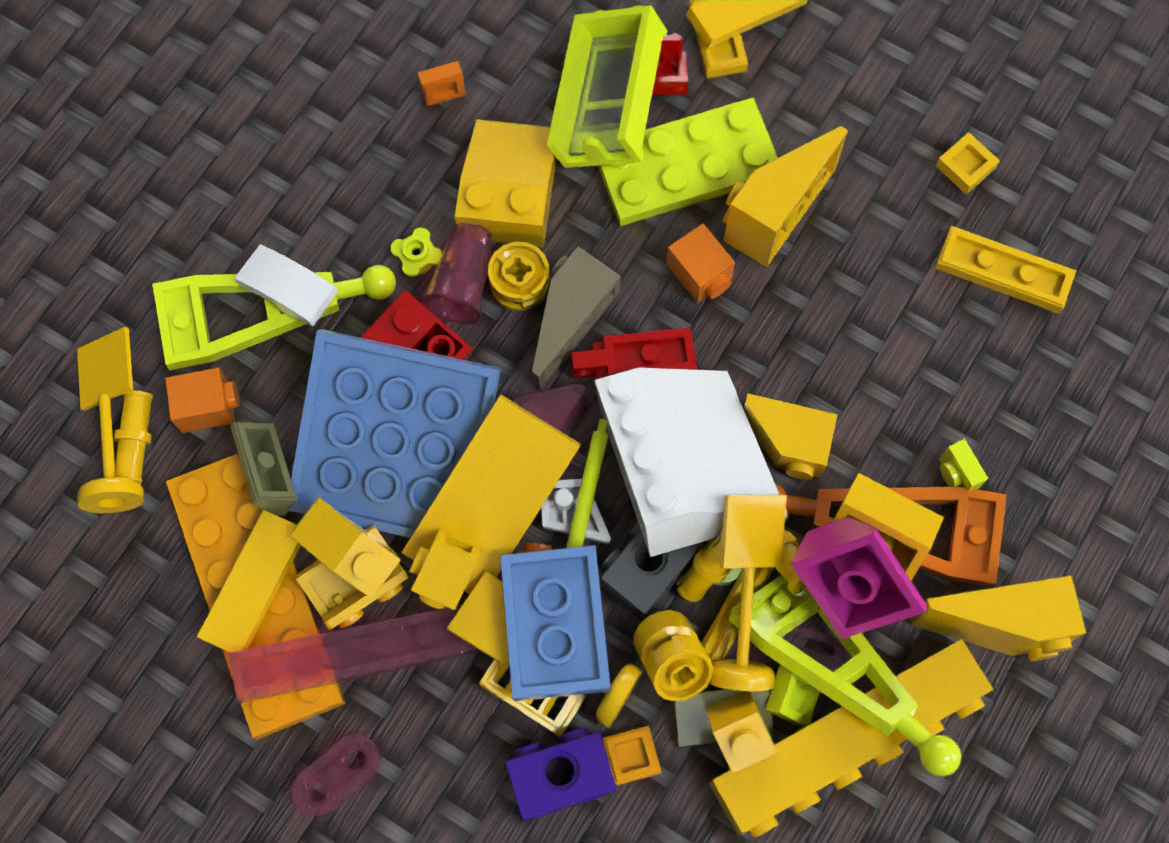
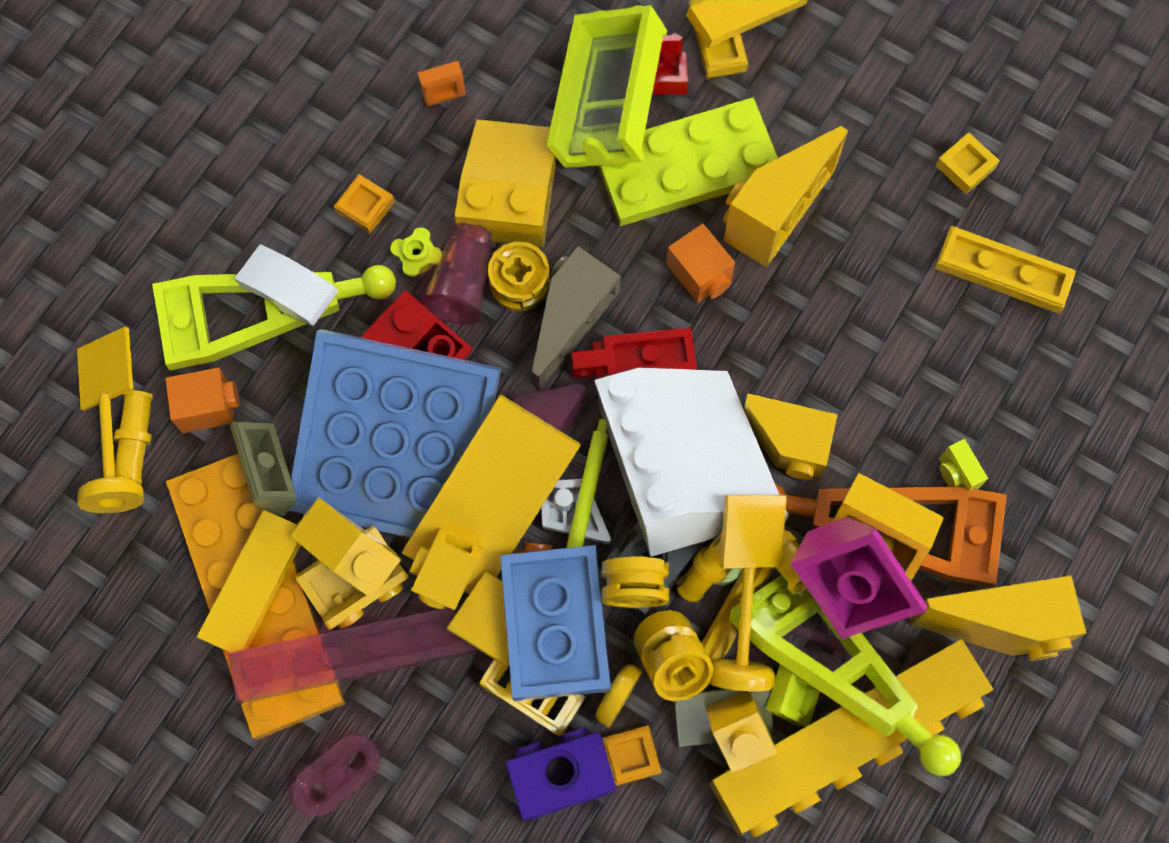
none -> light orange tile [333,174,395,234]
none -> yellow wheel [602,557,669,608]

